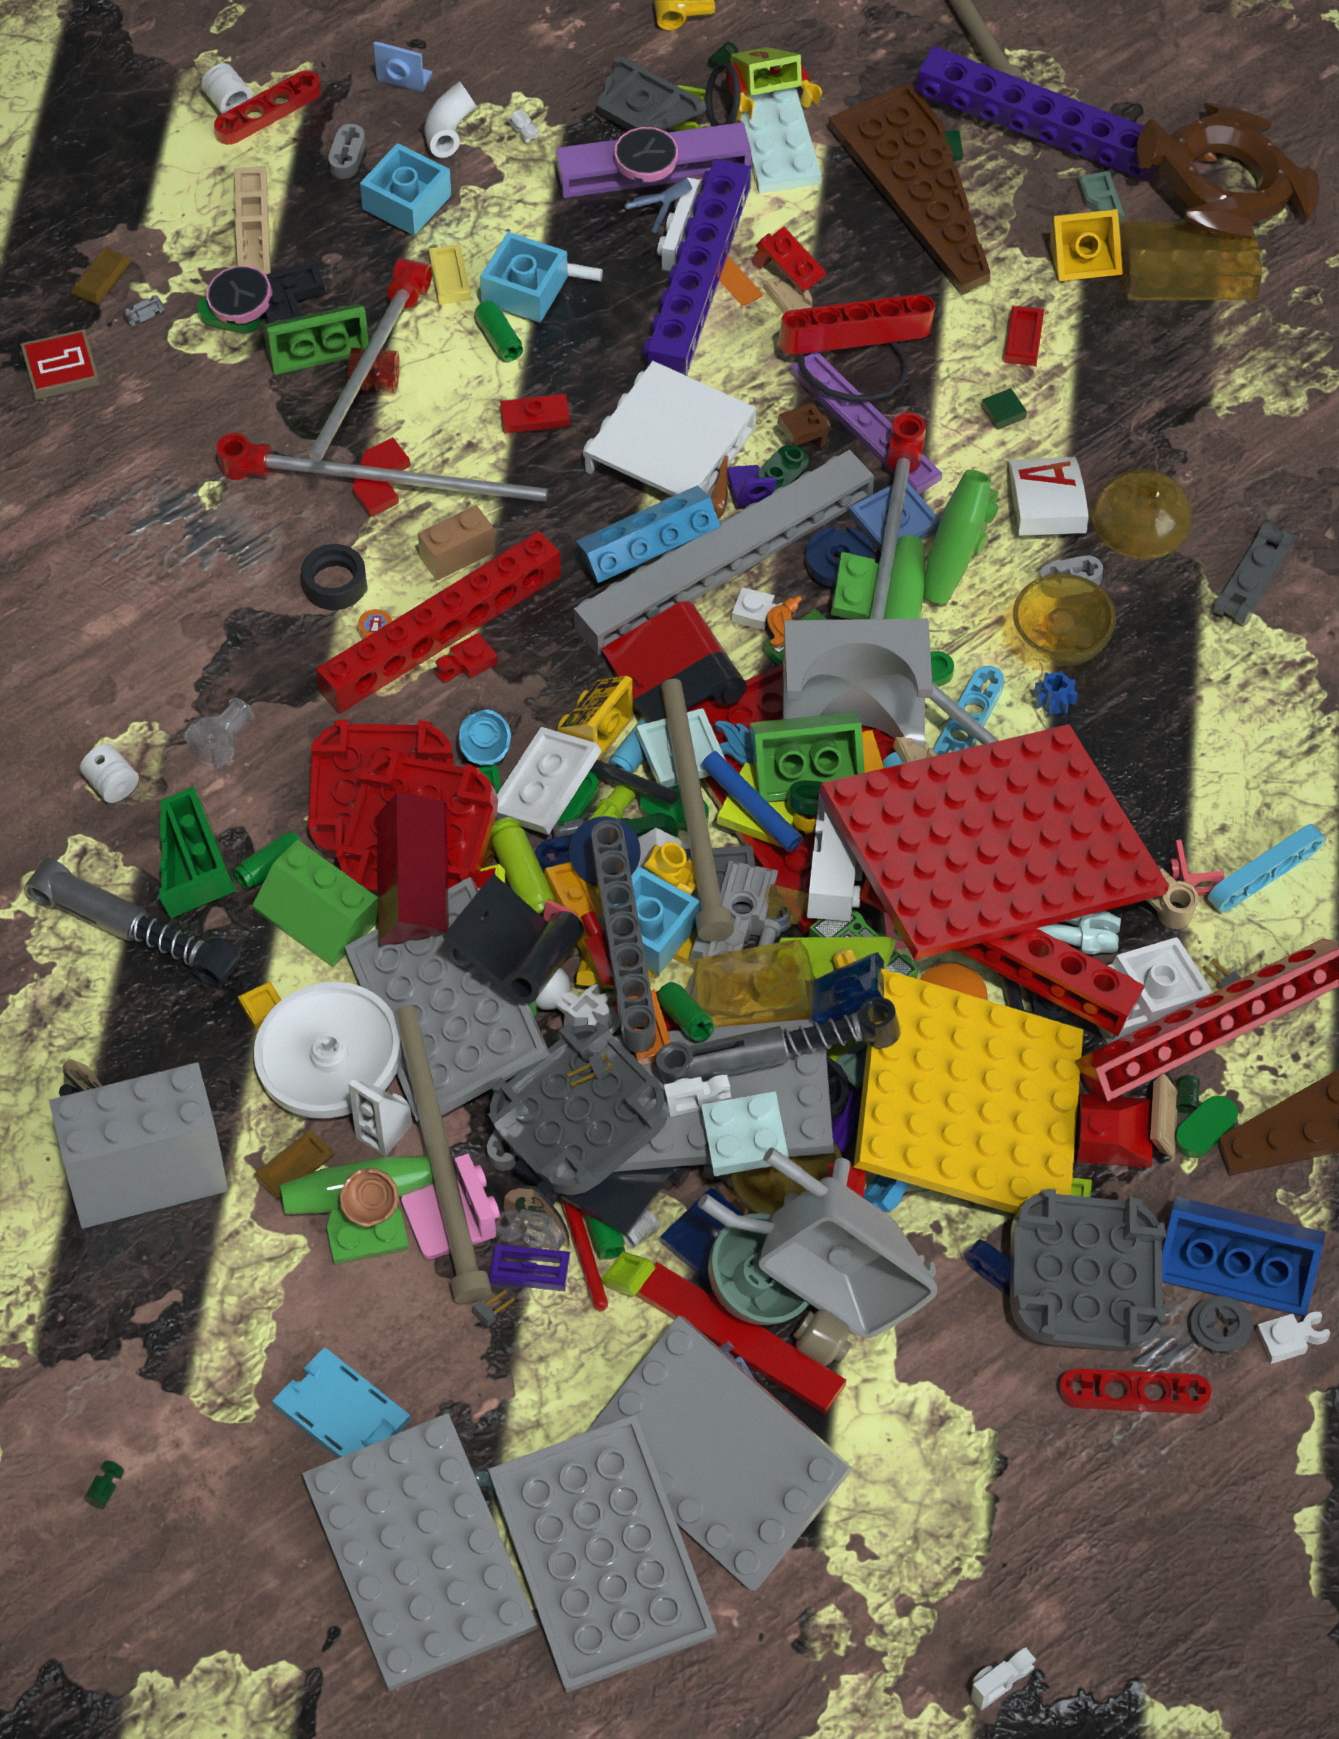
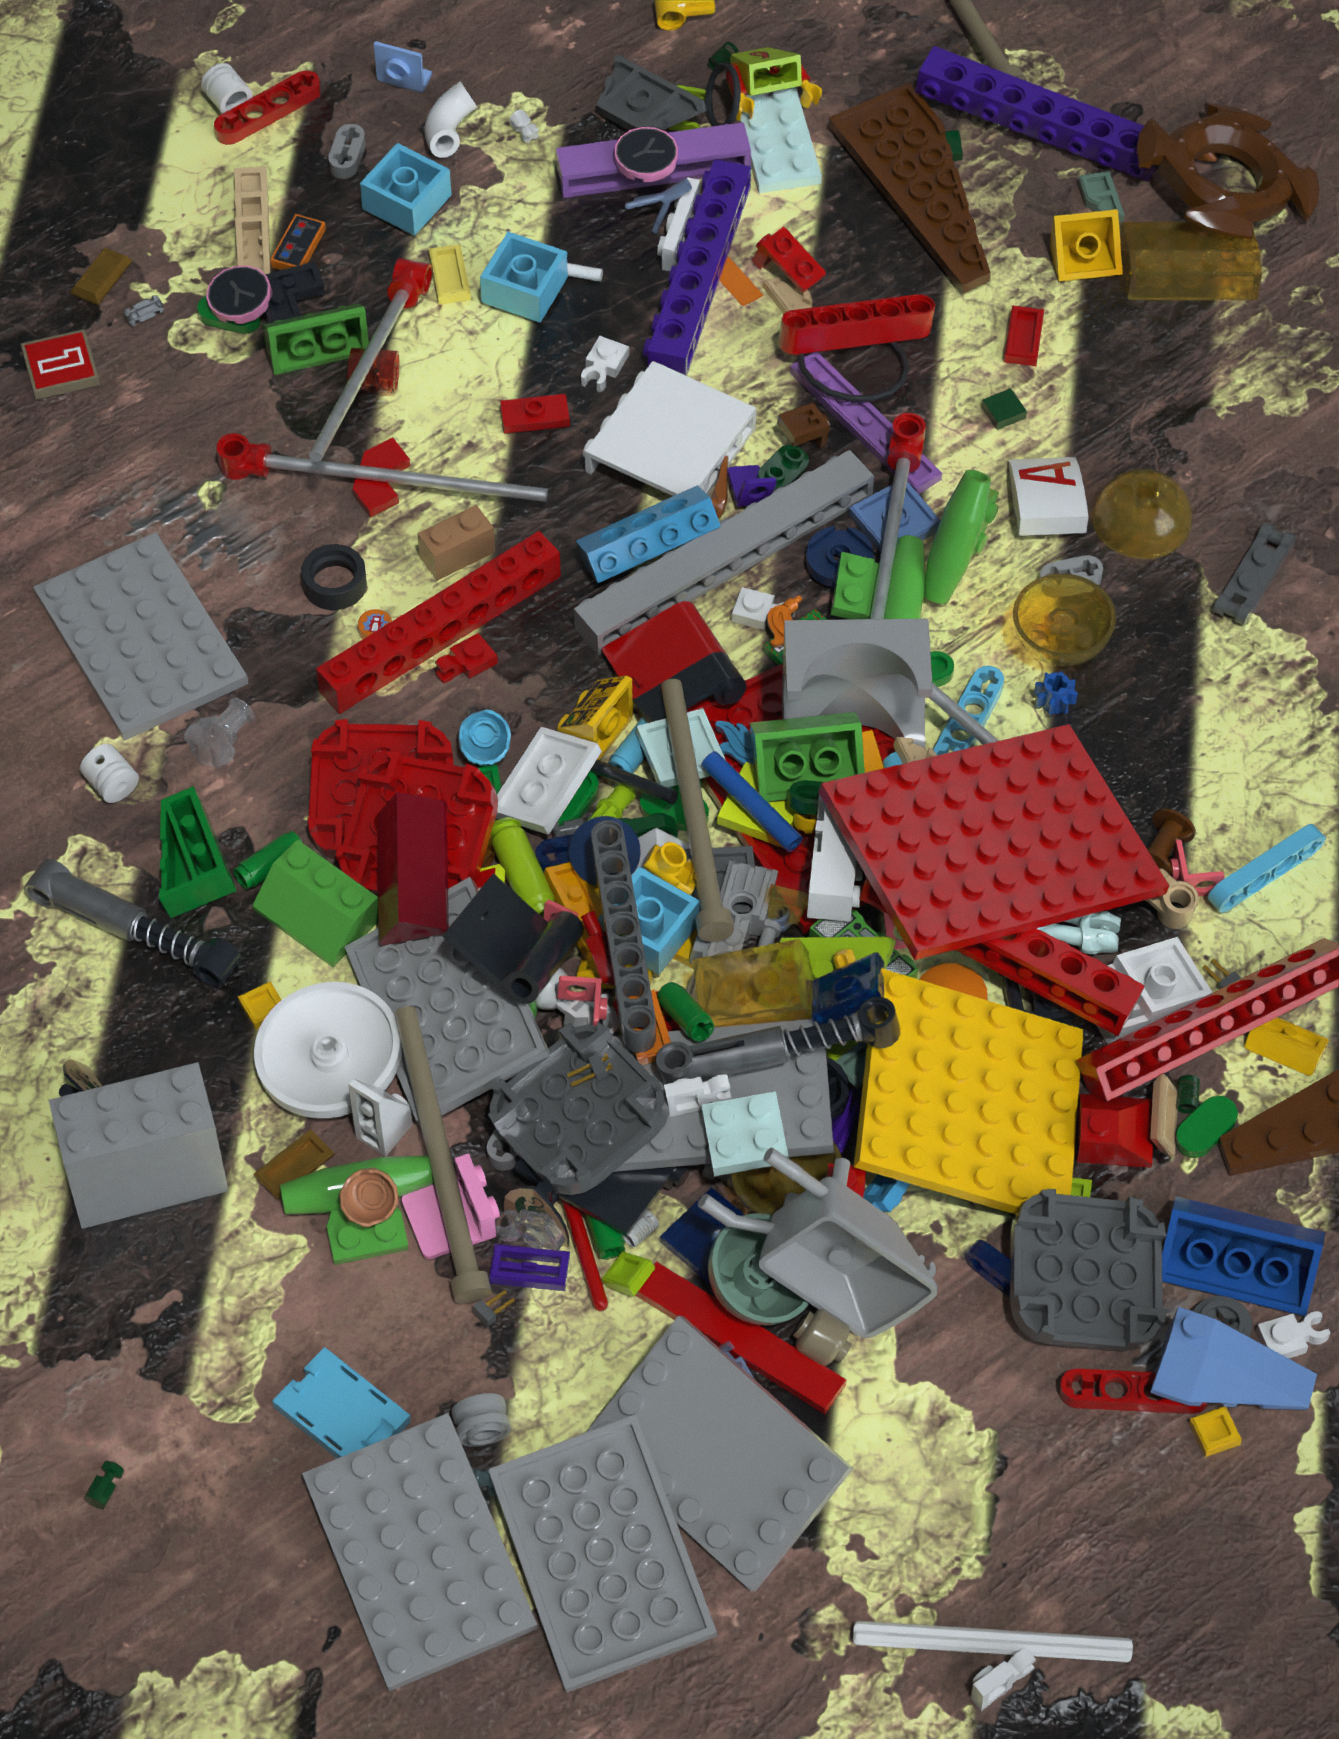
green piece [475,301,523,362] -> none
none -> light grey plate [33,532,249,741]
none -> tile [270,214,326,270]
none -> light grey wheel [451,1393,511,1447]
none -> coral bracket [557,976,608,1026]
none -> white plate [581,336,629,392]
none -> white axle [853,1621,1133,1662]
none -> reddish brown piece [1147,808,1196,877]
none -> medium blue wedge [1150,1306,1317,1410]
none -> yellow tile [1189,1407,1242,1457]
none -> yellow slope [1245,1017,1329,1076]

